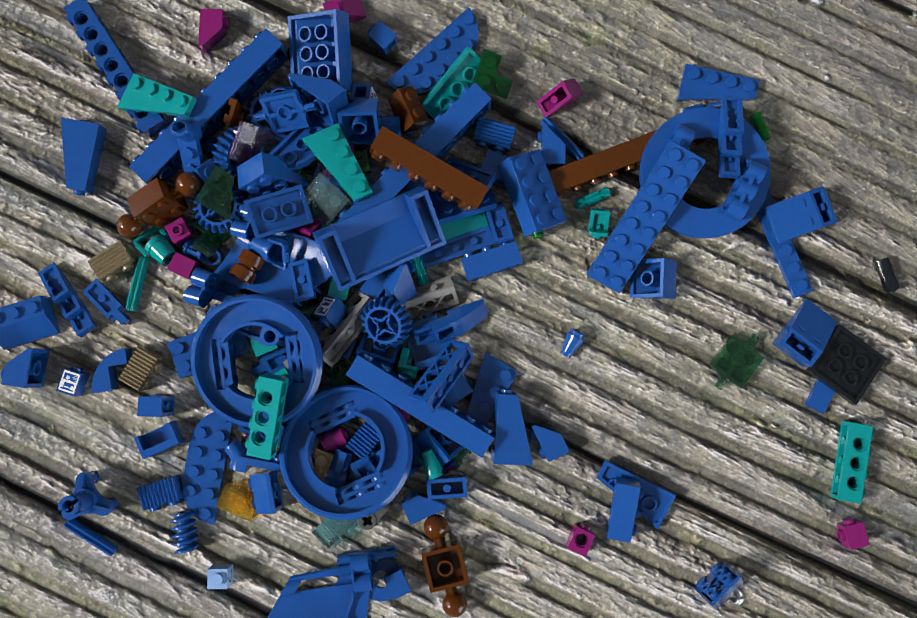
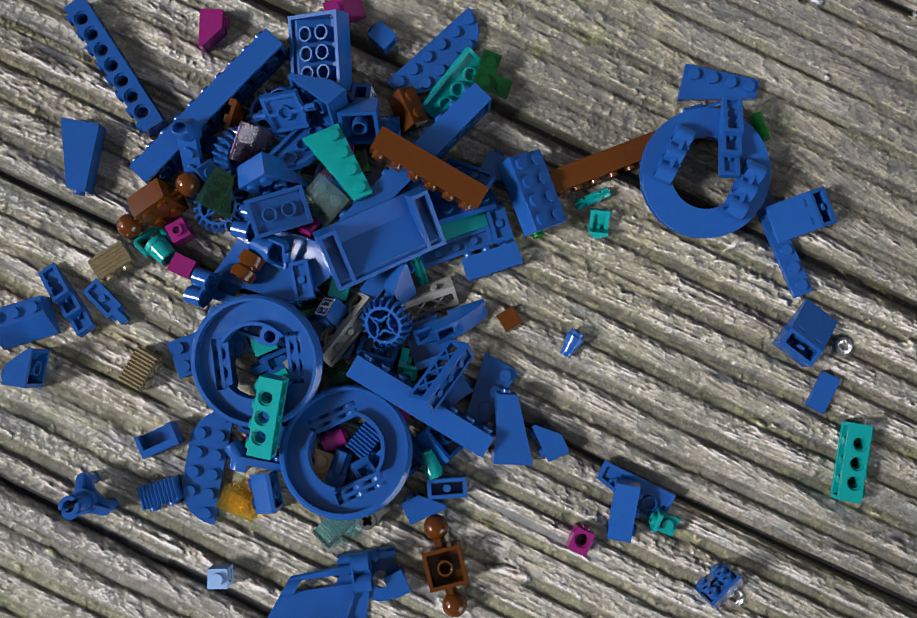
blue brick [56,366,90,396] -> none
blue axle [64,519,118,556] -> none
blue brick [92,348,133,393] -> none
teal wing [117,73,197,117] -> none
teal axle [125,256,150,311] -> none
blue panel [137,395,175,417] -> none
blue piece [169,510,199,554] -> none
blue connector [182,239,224,267] -> none
clear green plate [189,217,232,258] -> none
piece [443,448,472,473] -> none
blue brick [473,116,516,153] -> none
magenta slope [537,78,584,117] -> none
blue slope [537,125,566,168] -> none
blue axle [540,116,585,161] -> none
blue plate [586,139,706,293] -> none
blue slope [630,258,677,299] -> none
clear green plate [709,333,764,390] -> none
black plate [806,324,887,405] -> none
magenta brick [836,517,870,550] -> none
black bar [874,257,899,292] -> none
none -> reddish brown tile [496,306,522,332]
none -> teal bracket [649,508,680,537]

